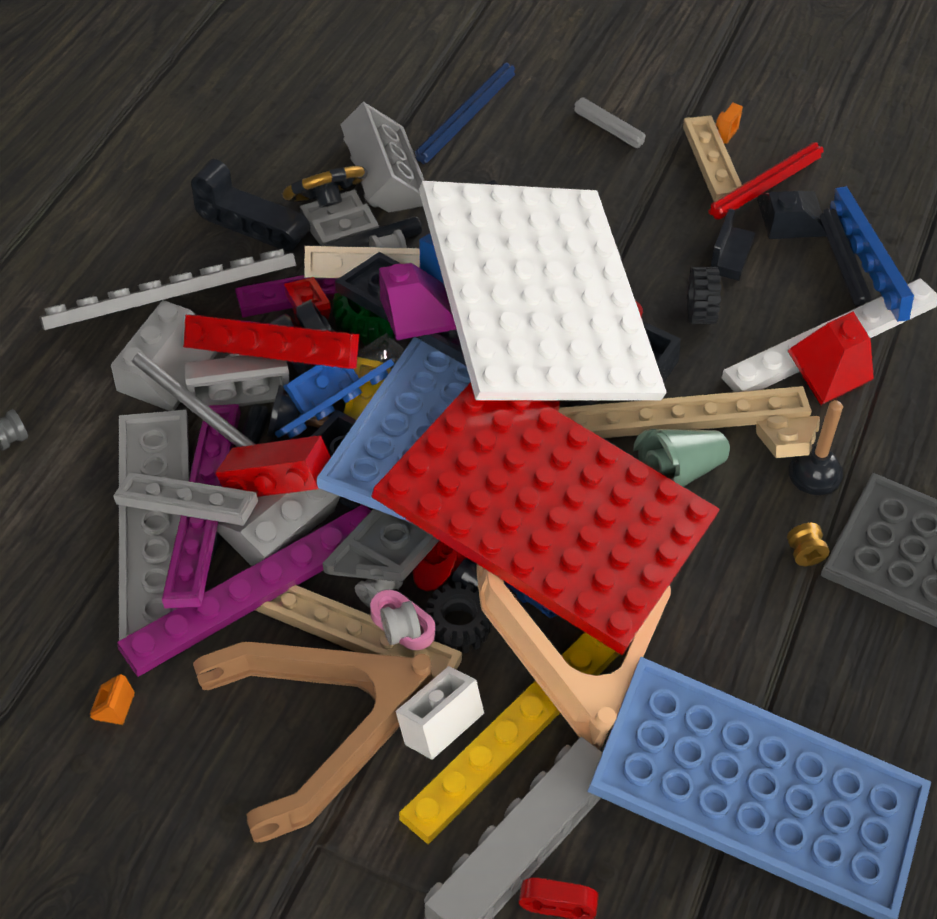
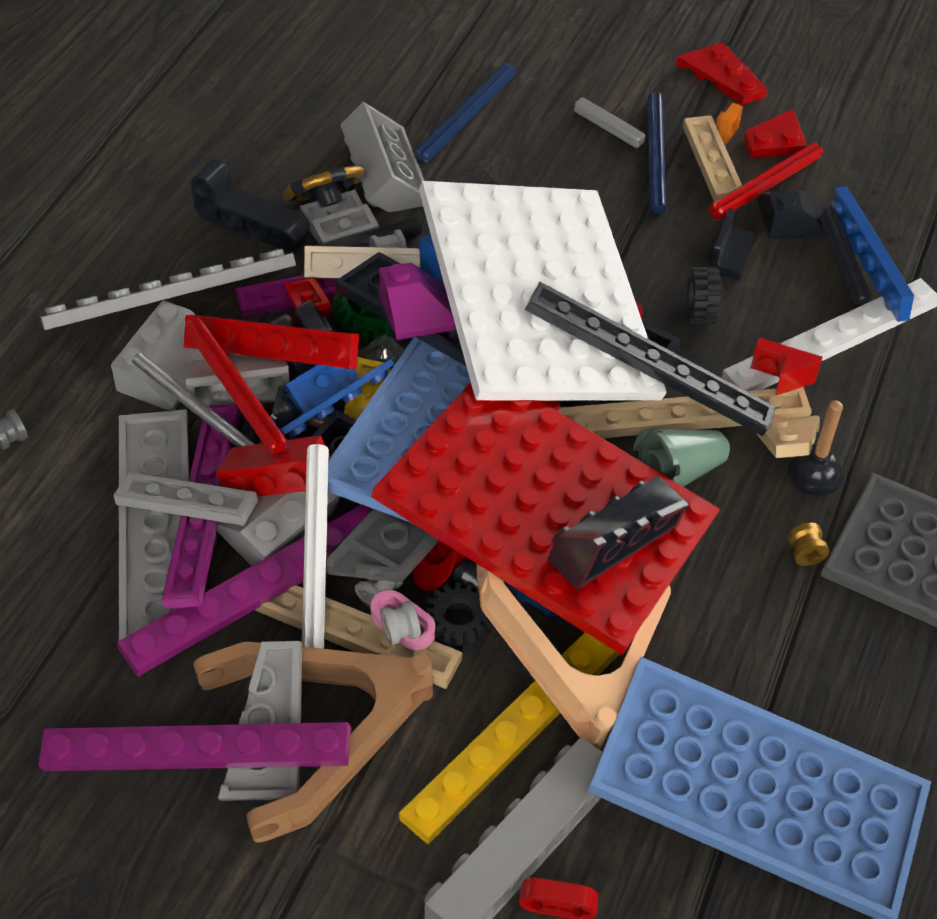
orange slope [90,674,135,725] -> none
white brick [396,666,484,760] -> none
red slope [788,311,874,405] -> none
none -> magenta plate [38,722,351,771]
none -> red axle [185,318,287,456]
none -> light grey wing [218,641,302,801]
none -> white axle [302,444,329,649]
none -> black tile [524,281,776,436]
none -> black wedge [547,475,689,590]
none -> dark blue axle [647,92,666,214]
none -> red wing [676,42,767,105]
none -> red wing [744,110,808,158]
none -> red slope [750,338,823,395]

